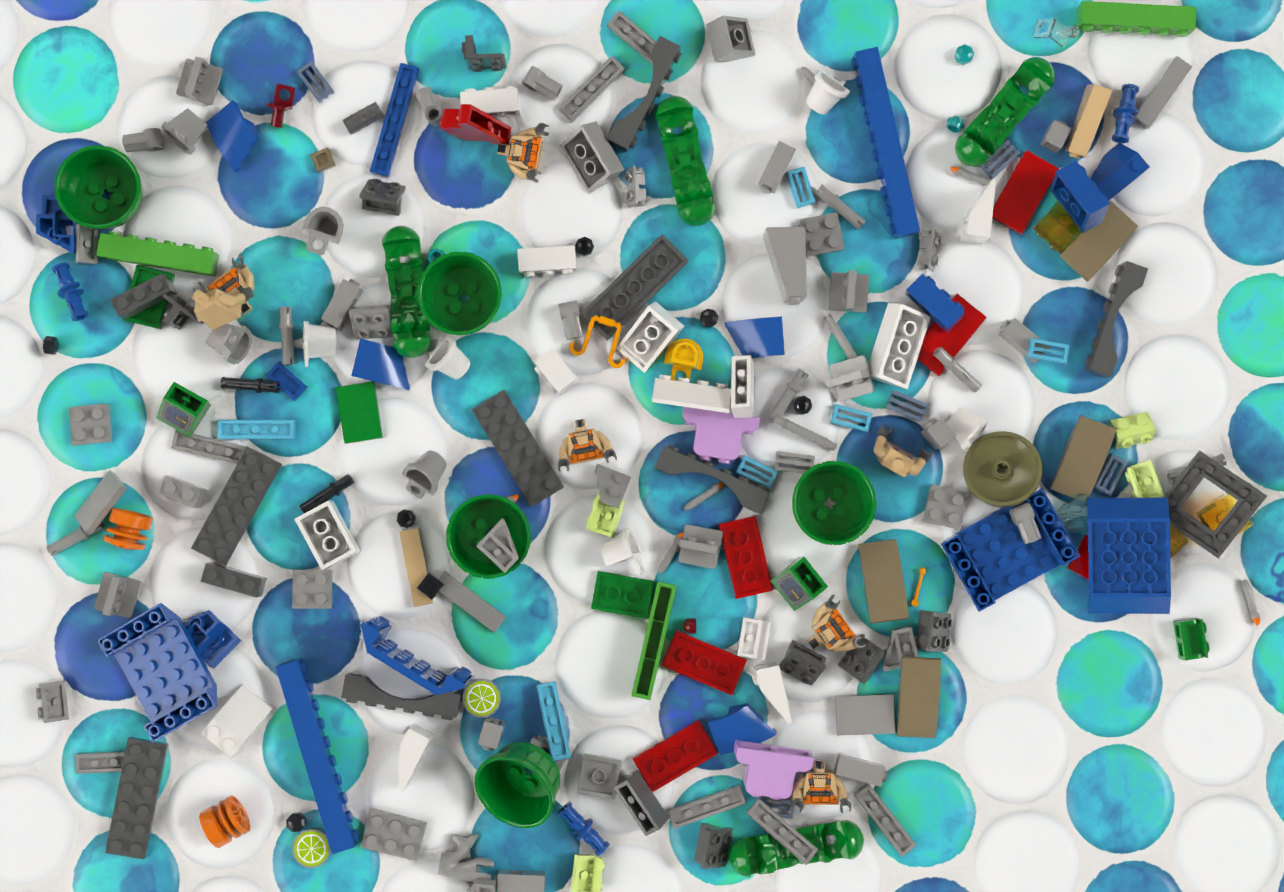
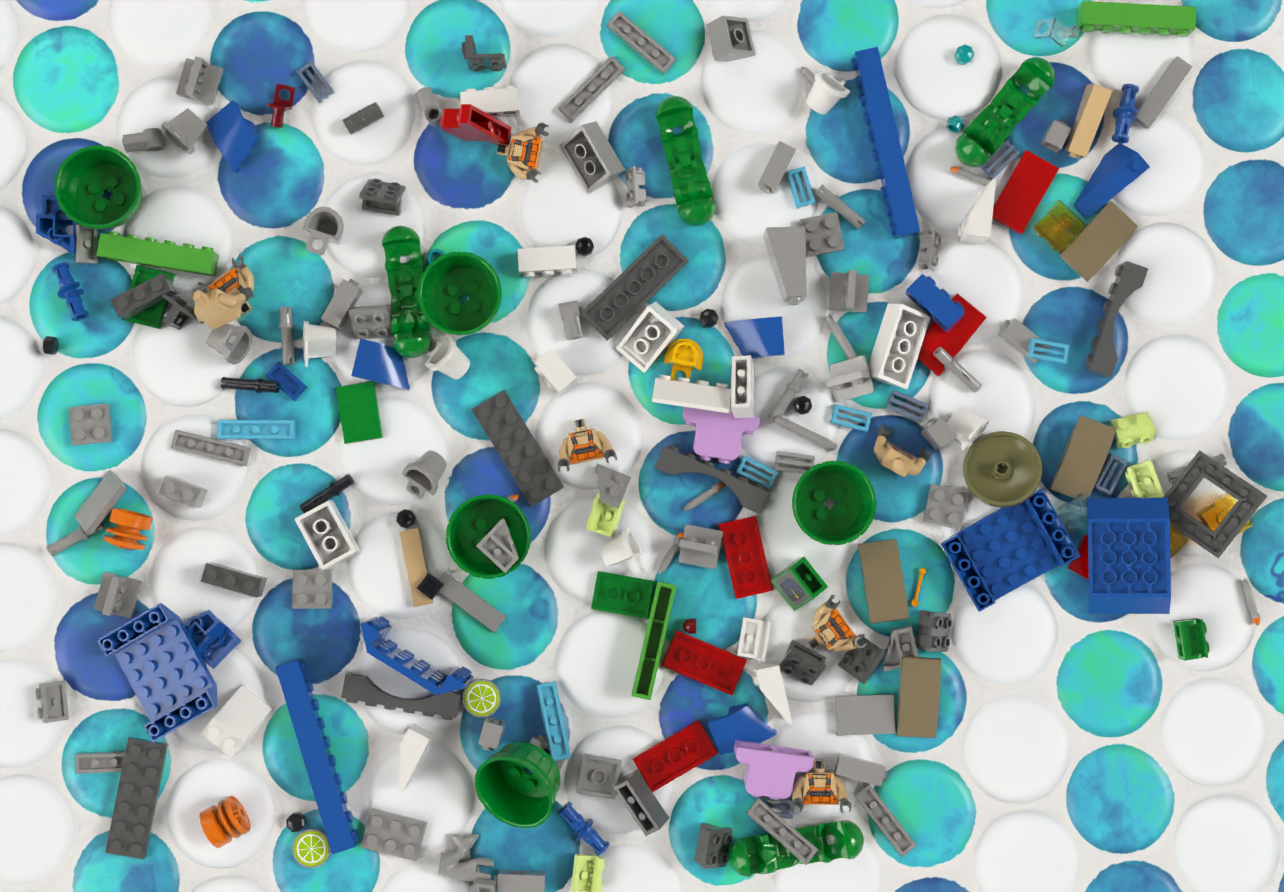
green slope [156,382,211,438] -> none
dark grey plate [191,446,282,566] -> none
dark tan tile [310,147,336,173] -> none
blue tile [370,63,420,177] -> none
light grey piece [522,66,563,101] -> none
light orange piece [569,315,626,368] -> none
dark grey arch [607,36,682,152] -> none
light grey tile [667,784,747,829] -> none
light grey piece [1009,502,1041,544] -> none
blue brick [1050,161,1109,233] -> none

